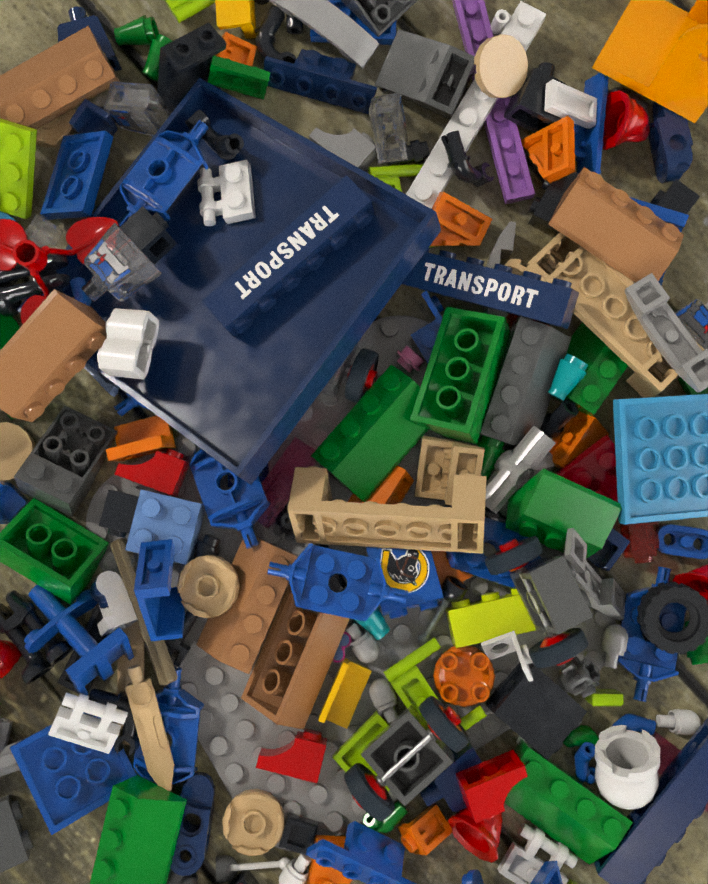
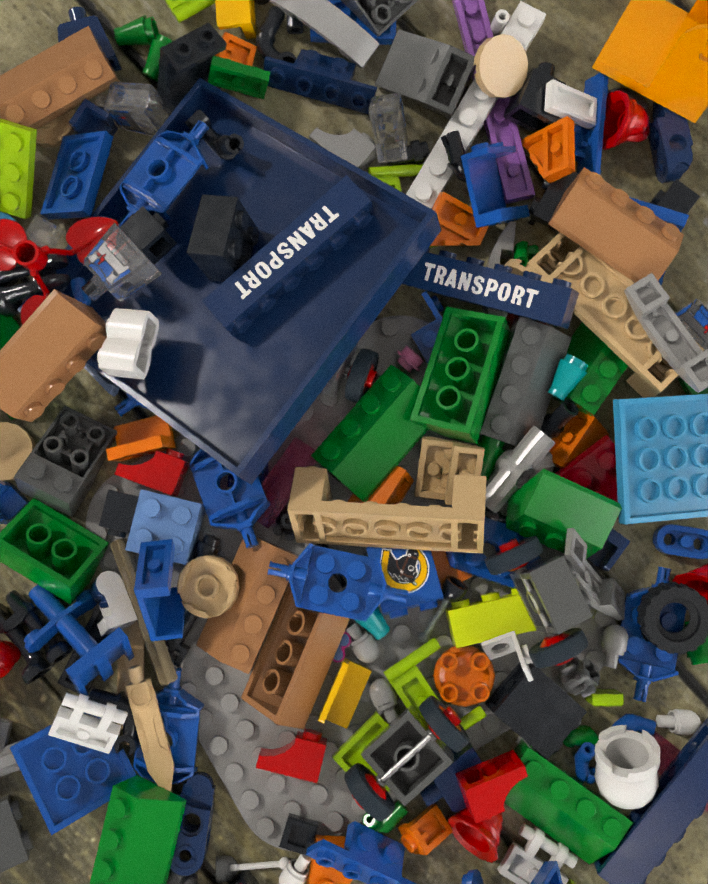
white plate [197,160,256,226] -> none
tan tile [222,789,285,856] -> none
clear red brick [619,521,659,564] -> none
none -> black brick [187,194,259,282]
none -> blue panel [461,142,530,228]
none -> green arm [514,241,539,267]

